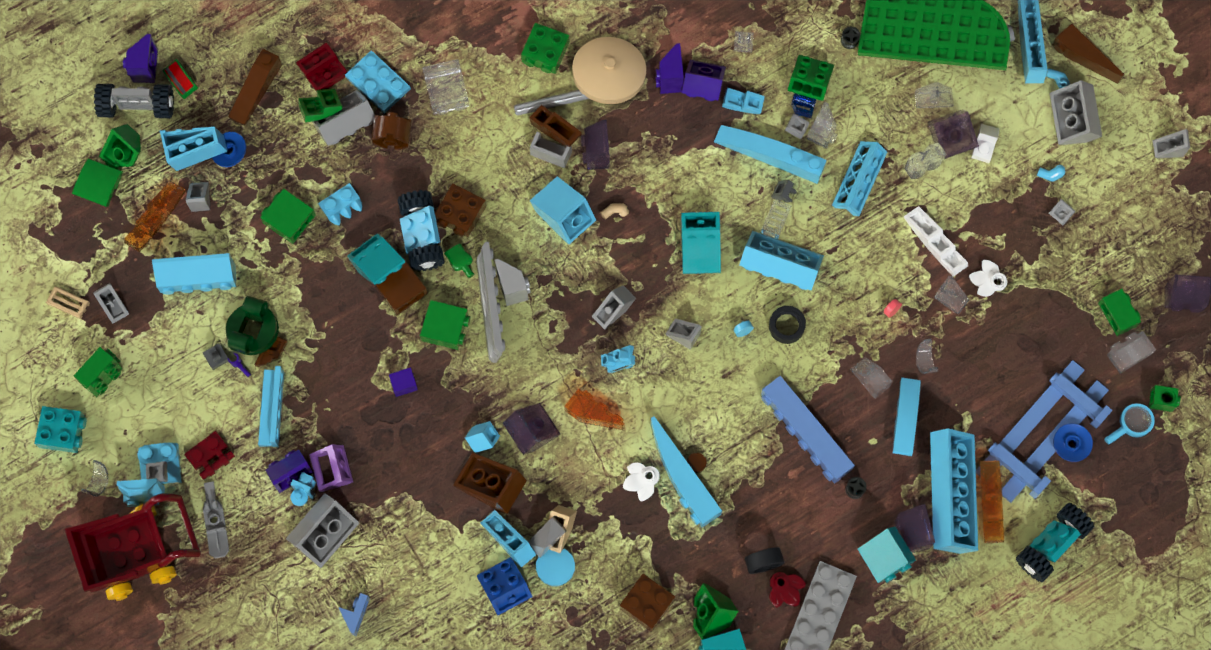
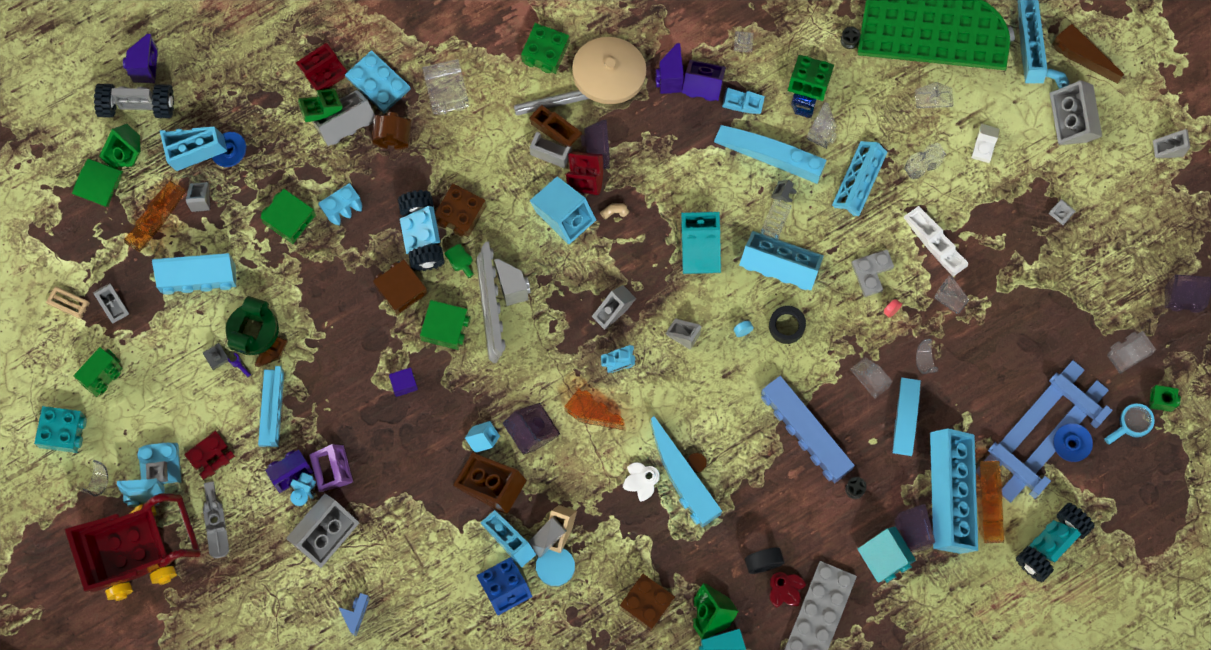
slope [162,59,198,99] -> none
reddish brown slope [228,49,282,126] -> none
teal slope [347,234,405,285] -> none
light grey tile [785,114,810,139] -> none
slope [927,110,979,159] -> none
white plate [969,260,1007,297] -> none
medium azure arm [1037,165,1065,182] -> none
green brick [1098,289,1141,336] -> none
none -> dark red slope [566,151,603,195]
none -> light grey plate [851,250,894,298]

